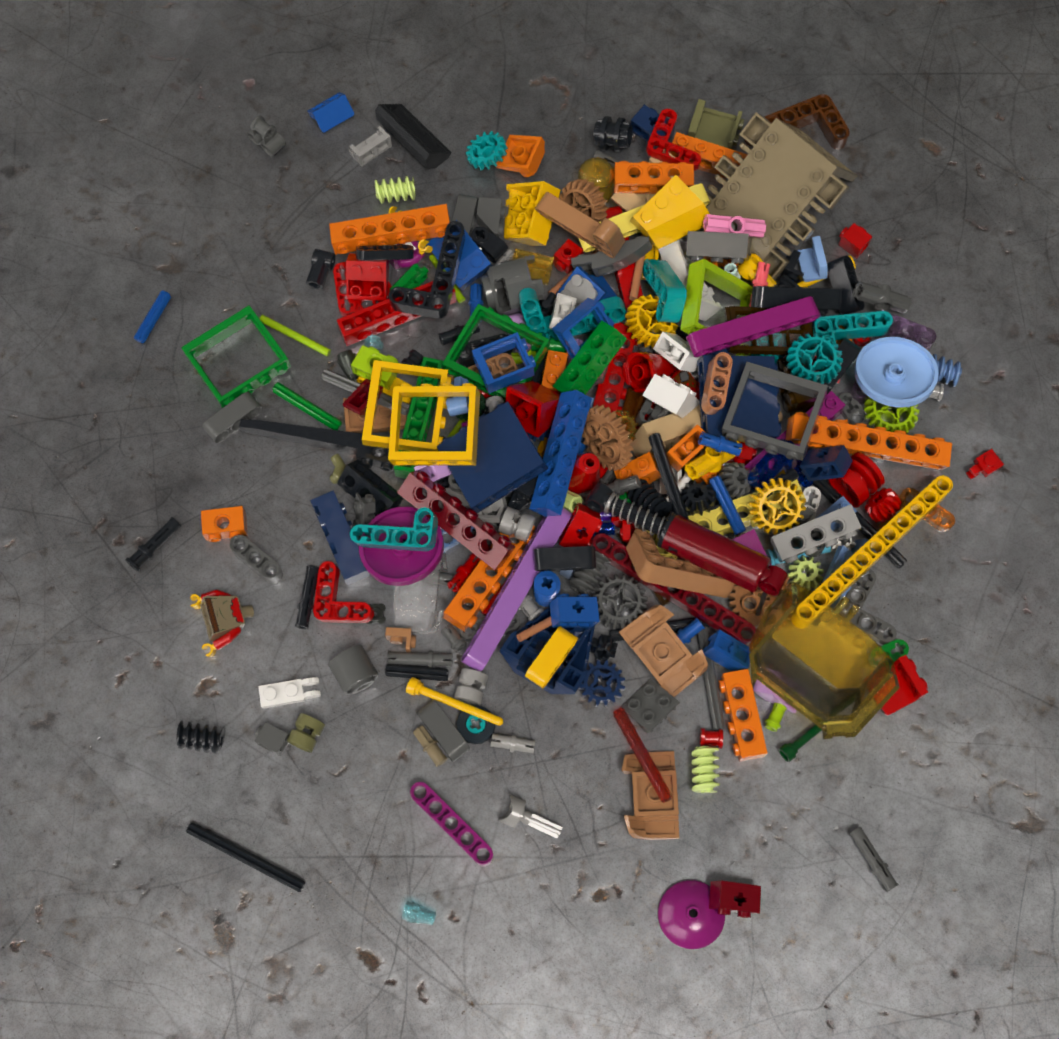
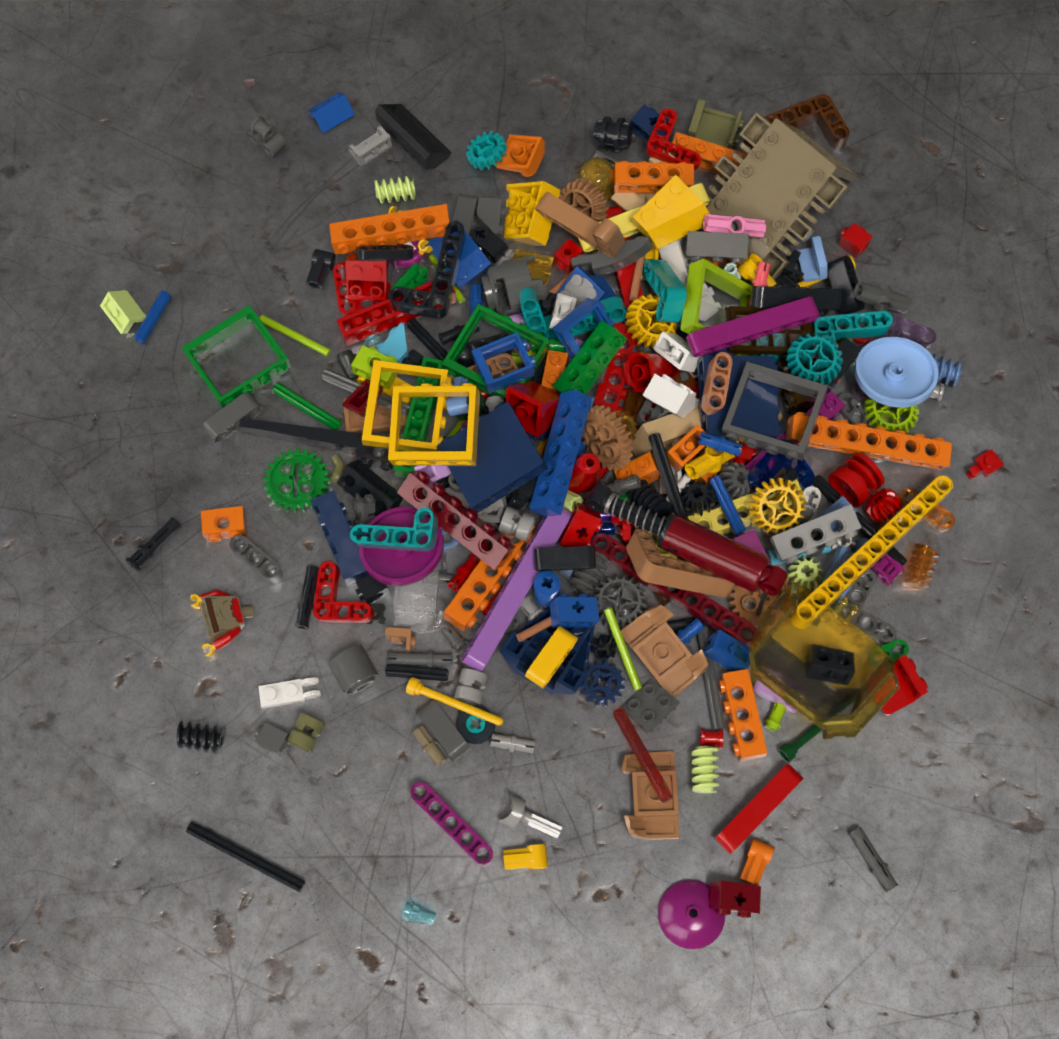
dark blue brick [800,445,853,481] -> none
none -> yellowish green panel [100,290,146,334]
none -> green gear [263,448,331,514]
none -> black brick [355,574,390,604]
none -> medium azure slope [376,323,408,364]
none -> black axle [407,318,457,363]
none -> yellow piece [503,844,548,870]
none -> lime bar [604,607,642,690]
none -> red beam [715,763,804,855]
none -> orange piece [739,838,775,885]
none -> black brick [805,644,855,686]
none -> magenta piece [870,548,904,587]
none -> clear orange piece [903,543,940,591]

